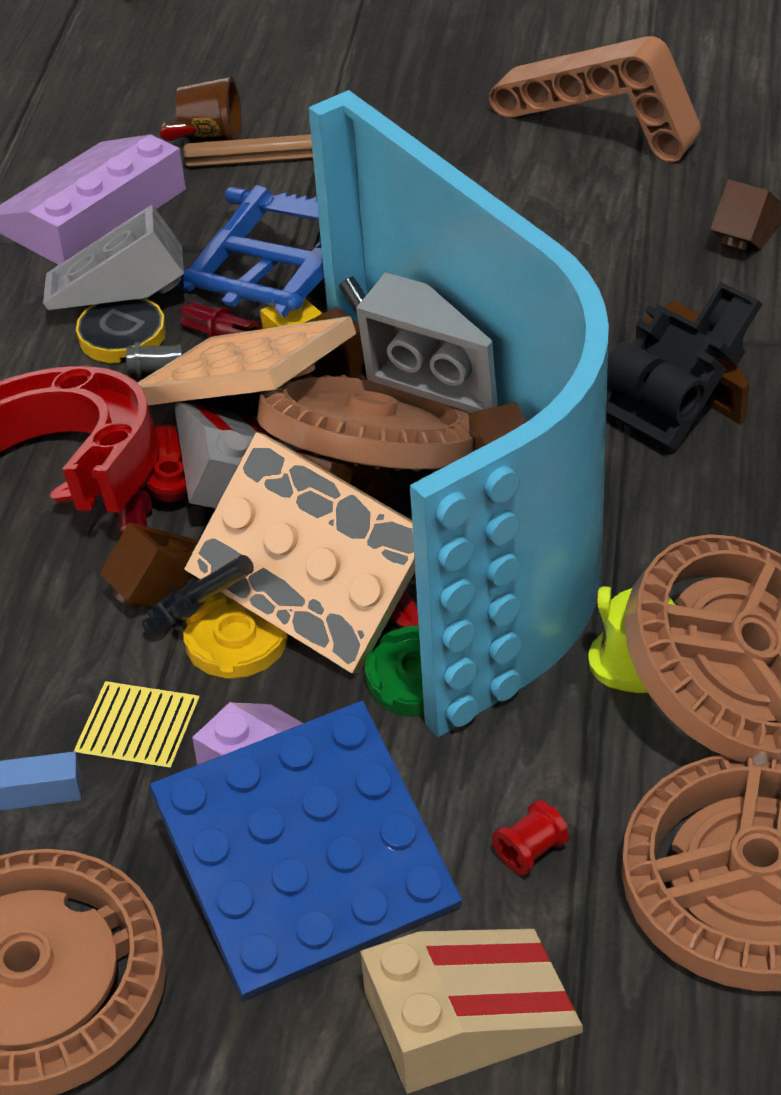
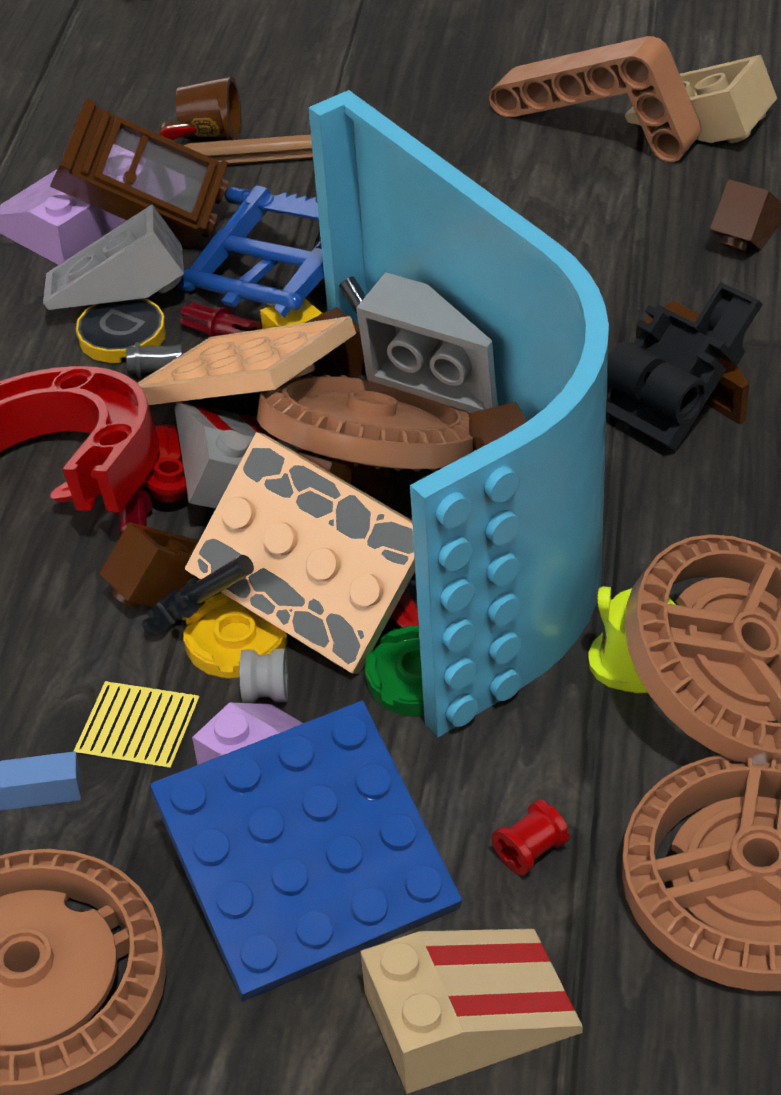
none -> reddish brown door [50,98,229,249]
none -> light grey wheel [240,648,289,703]
none -> tan slope [625,55,777,143]

